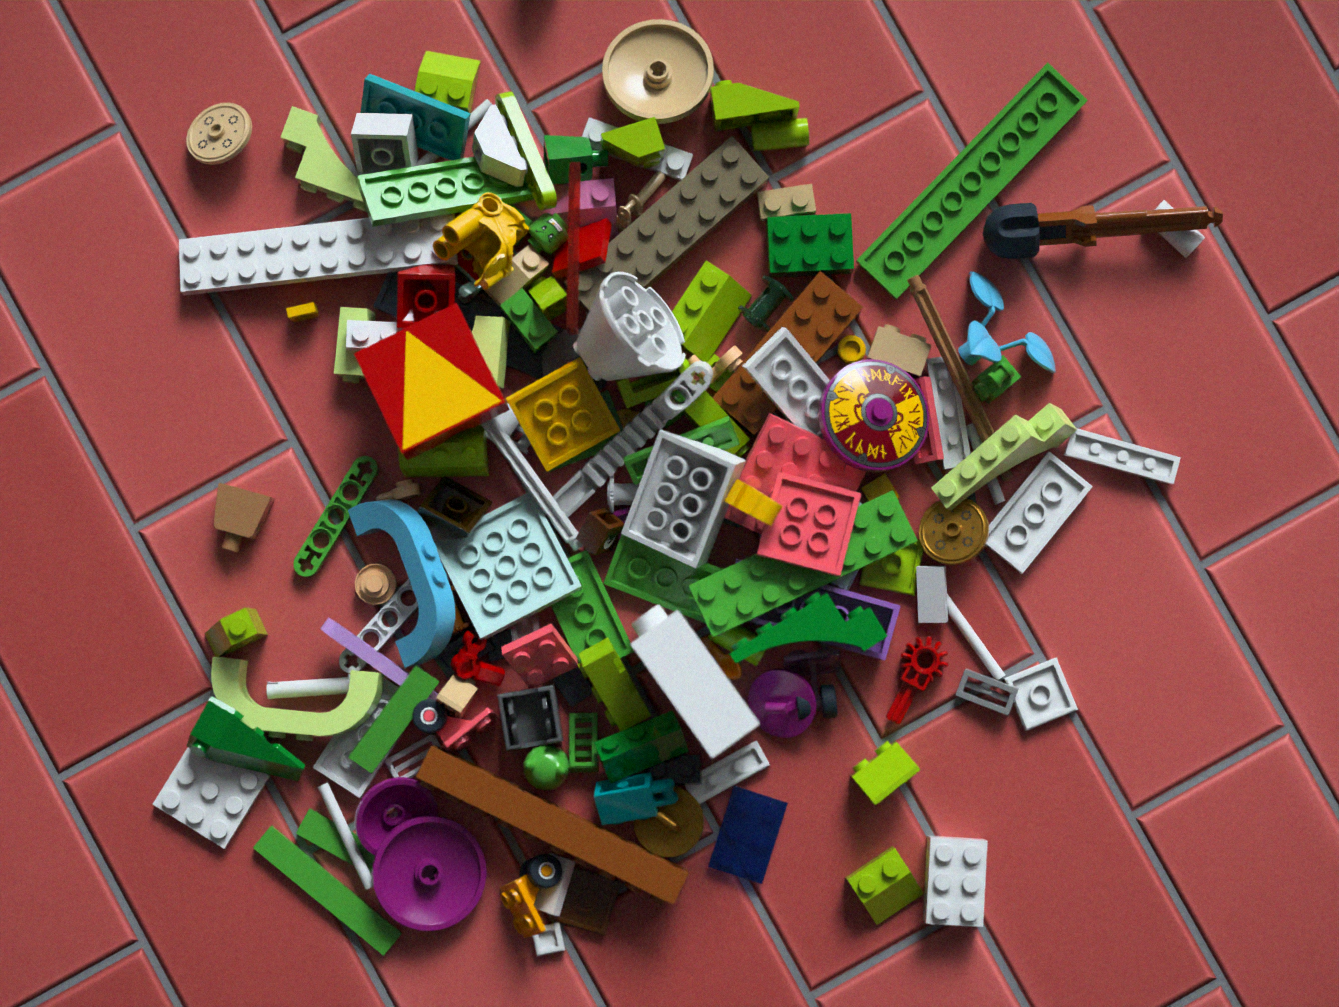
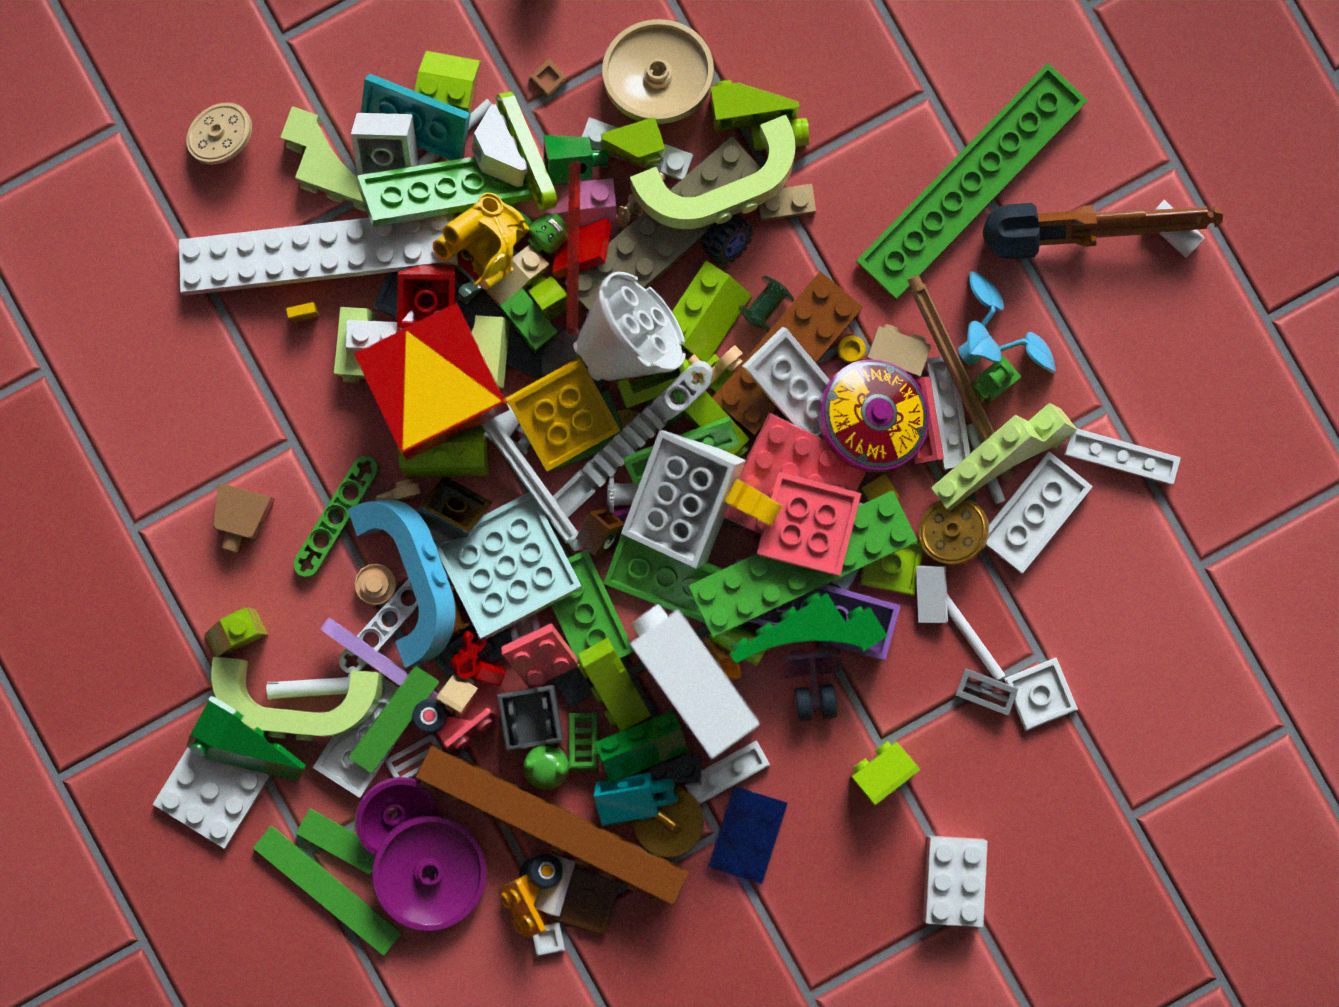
white bar [318,783,373,890] -> none
magenta shield [748,669,816,738] -> none
green brick [766,213,854,278] -> none
lime slope [845,846,924,925] -> none
red gear [886,636,948,724] -> none
none -> nougat tile [529,58,568,98]
none -> yellowish green arch [630,115,795,229]
none -> black wheel [702,214,754,265]

